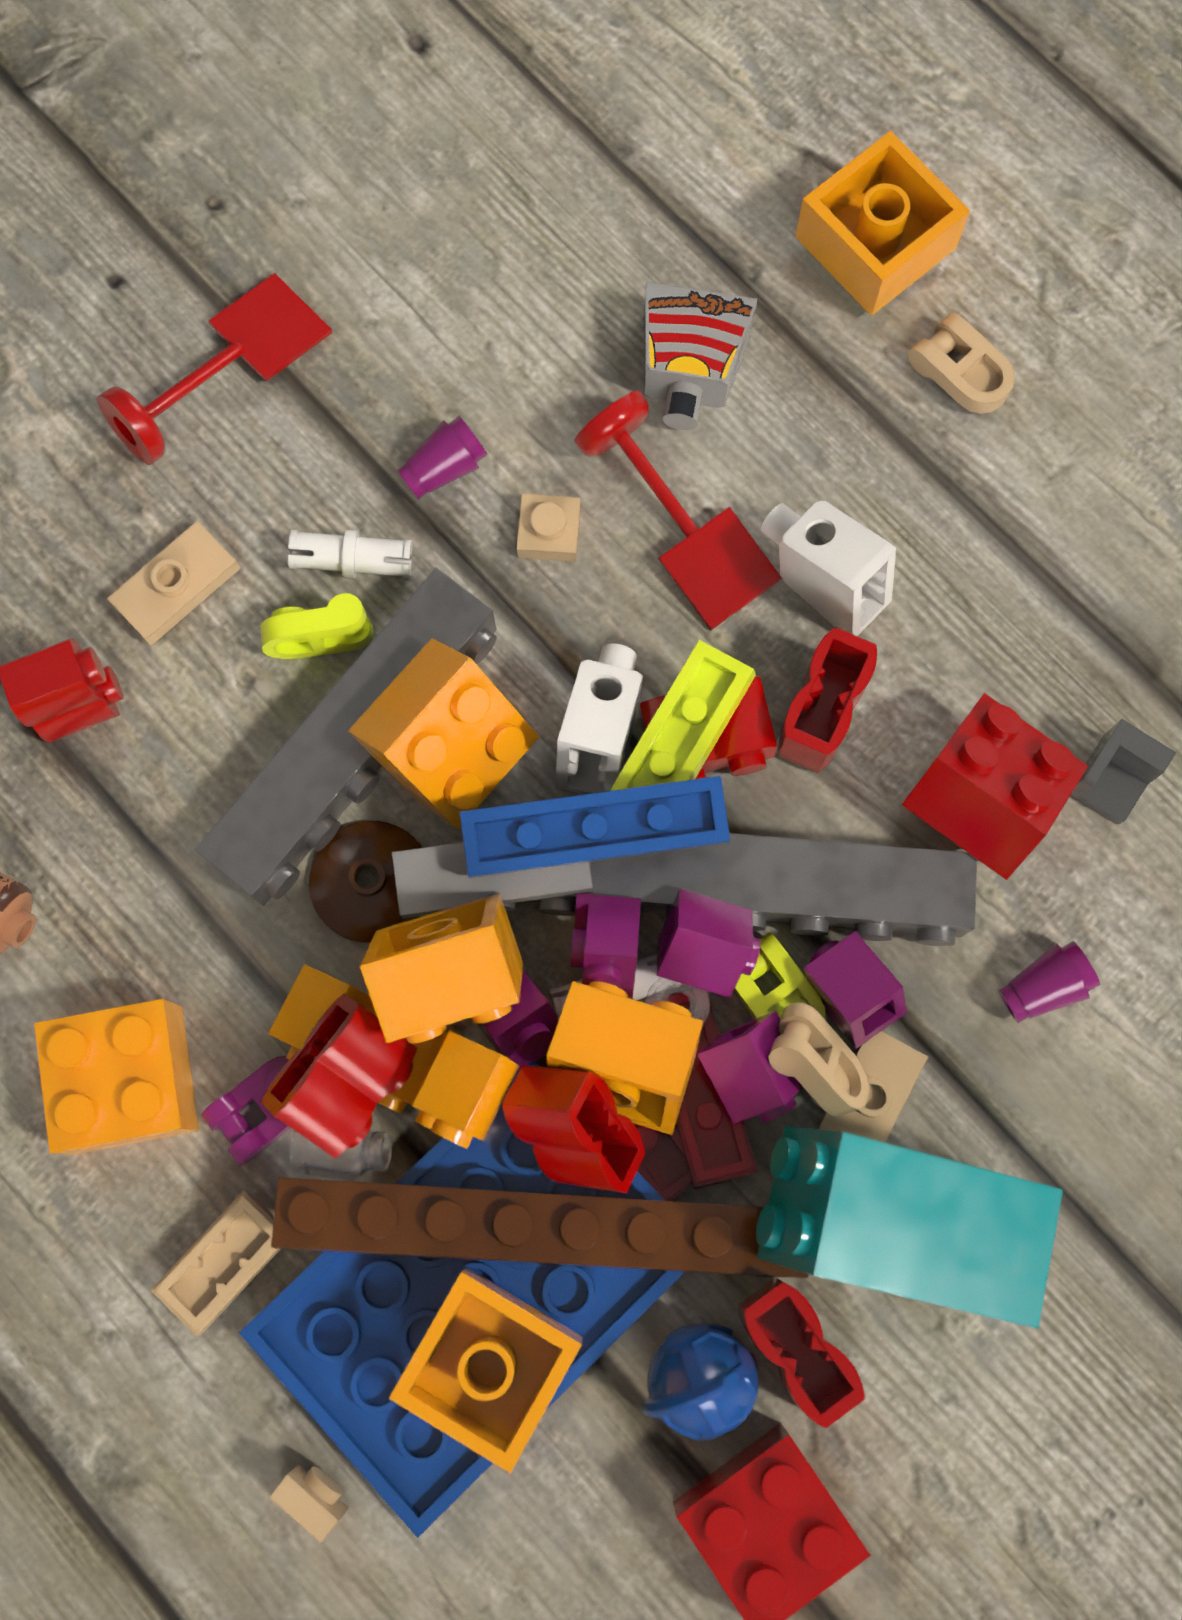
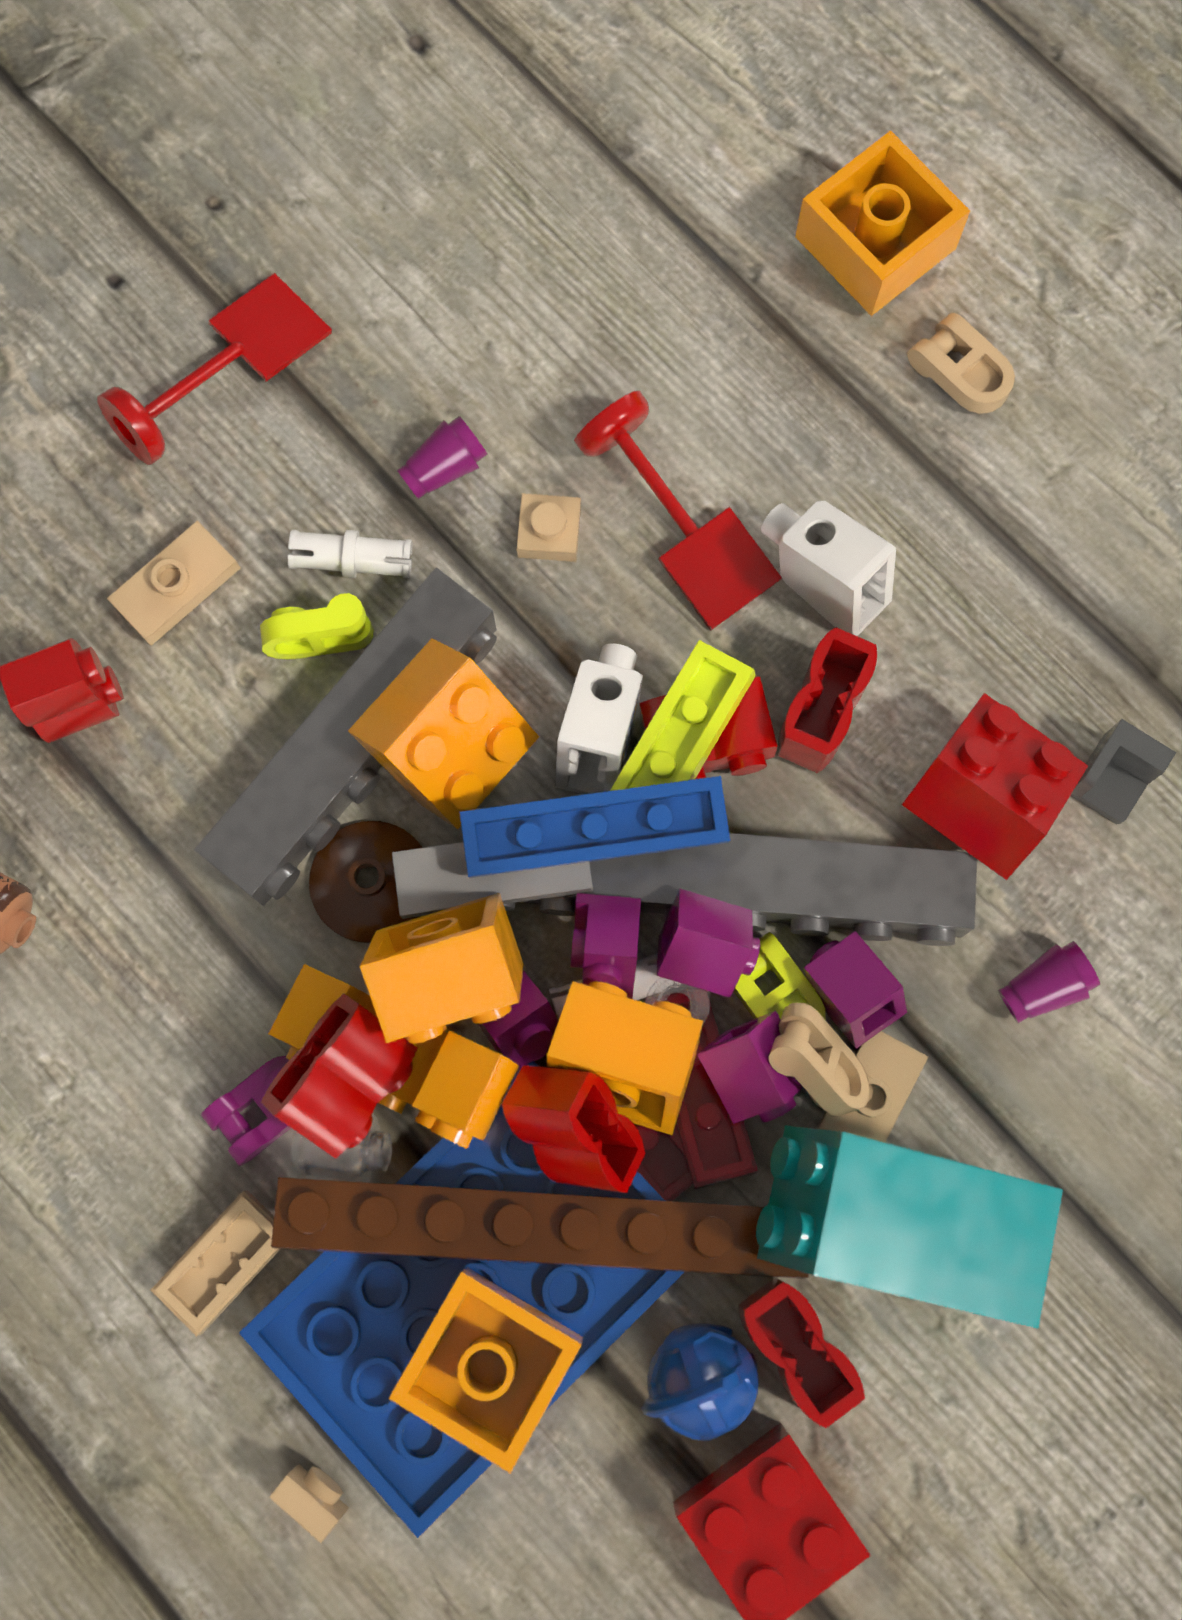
light orange brick [34,999,199,1155] -> none
torso [644,282,757,430] -> none

